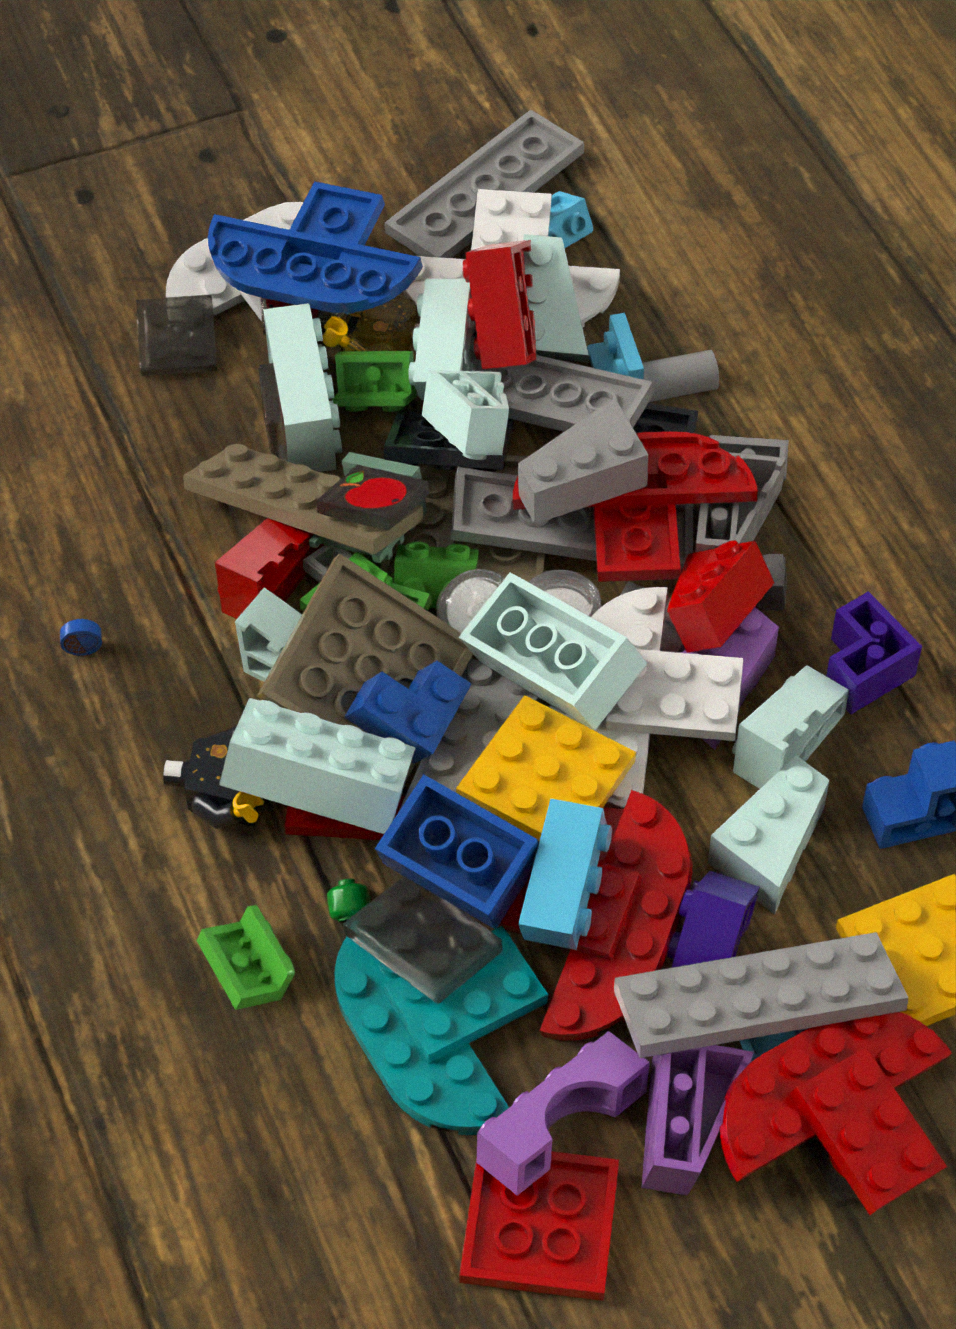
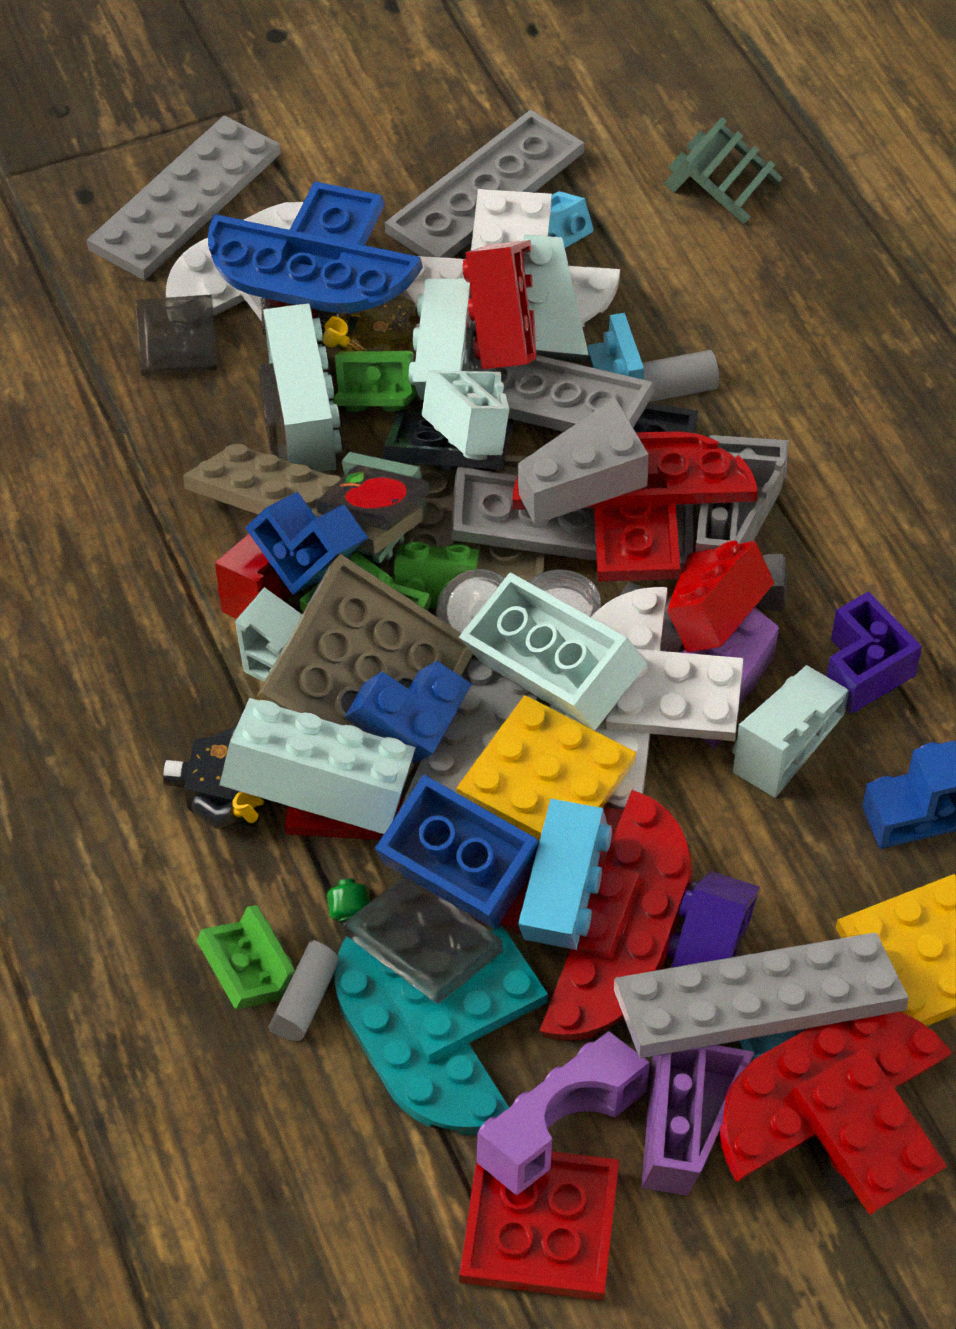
blue tile [60,619,102,656] -> none
light aqua wedge [708,755,829,915] -> none
none -> light grey plate [87,115,281,281]
none -> blue brick [245,492,368,595]
none -> light grey brick [268,940,340,1041]
none -> sand green plate [663,117,783,224]

